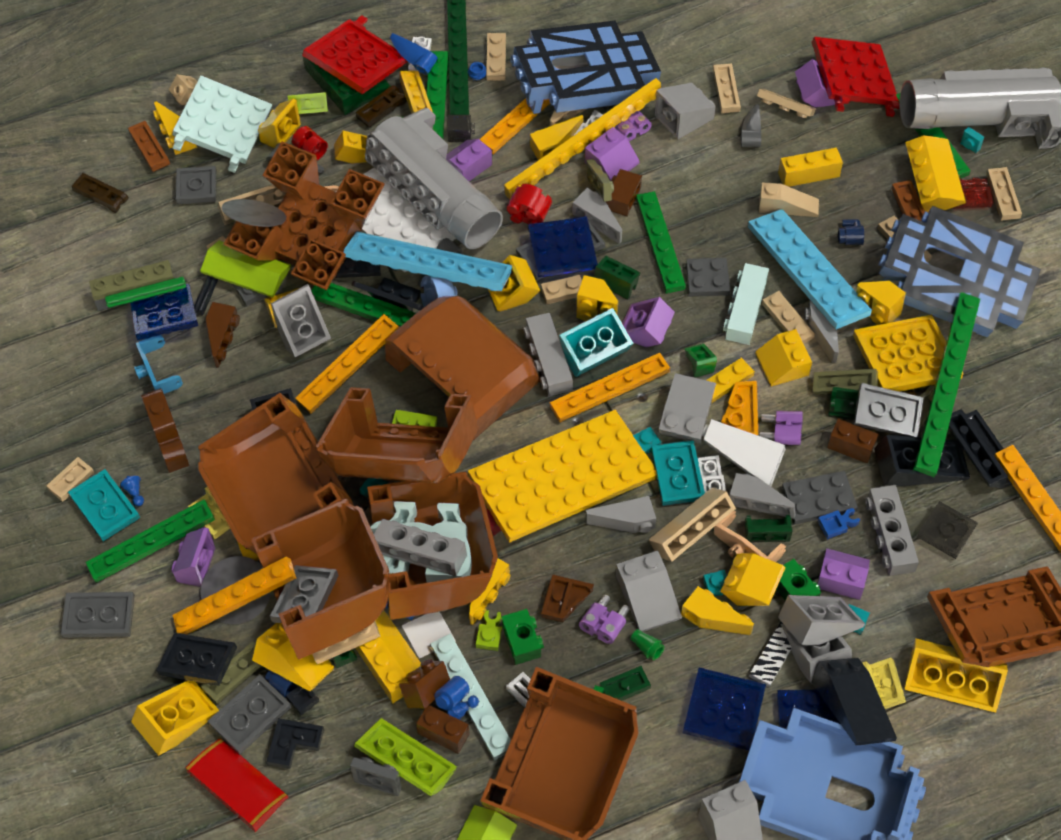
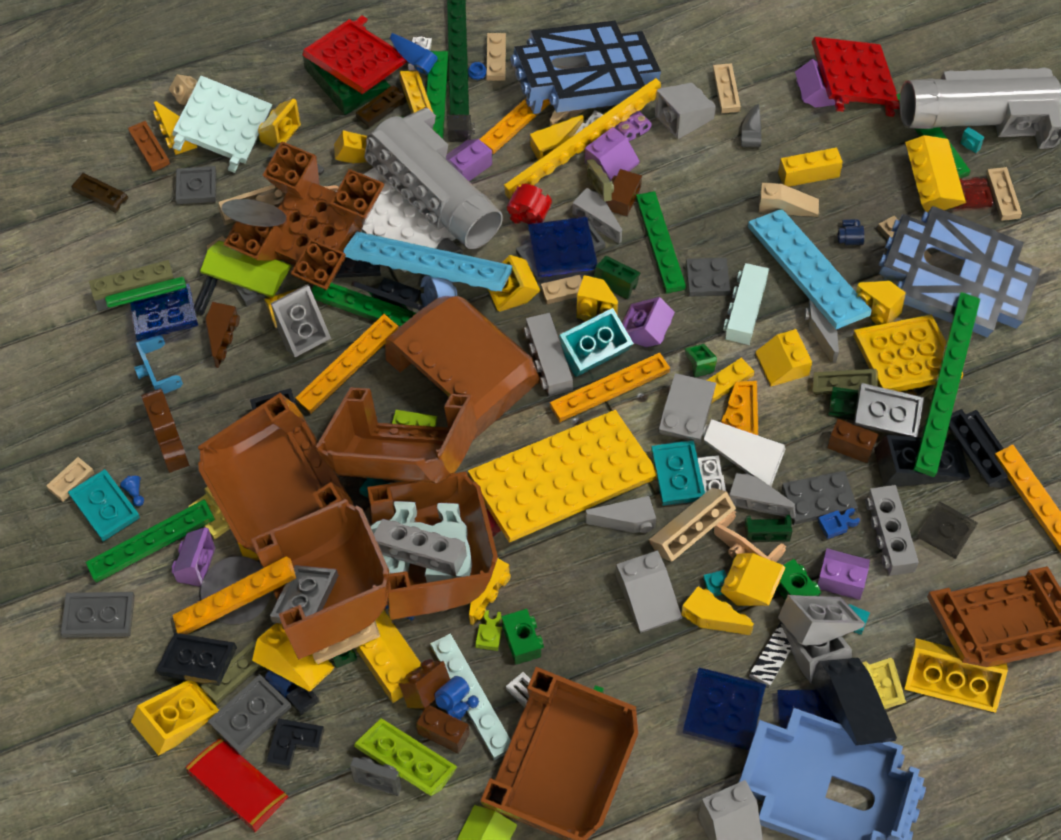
lime plate [288,92,328,114] -> none
red wheel [291,126,328,161] -> none
white sticker [402,611,455,659] -> none
reddish brown wing [541,574,594,623] -> none
medium lavender piece [579,595,630,644] -> none
dark green plate [599,666,651,701] -> none
green cone [630,629,665,660] -> none
teal plate [633,427,662,454] -> none
tan plate [757,89,816,118] -> none
medium lavender piece [760,411,803,445] -> none
tan plate [762,291,815,344] -> none
dark orange plate [891,180,925,221] -> none

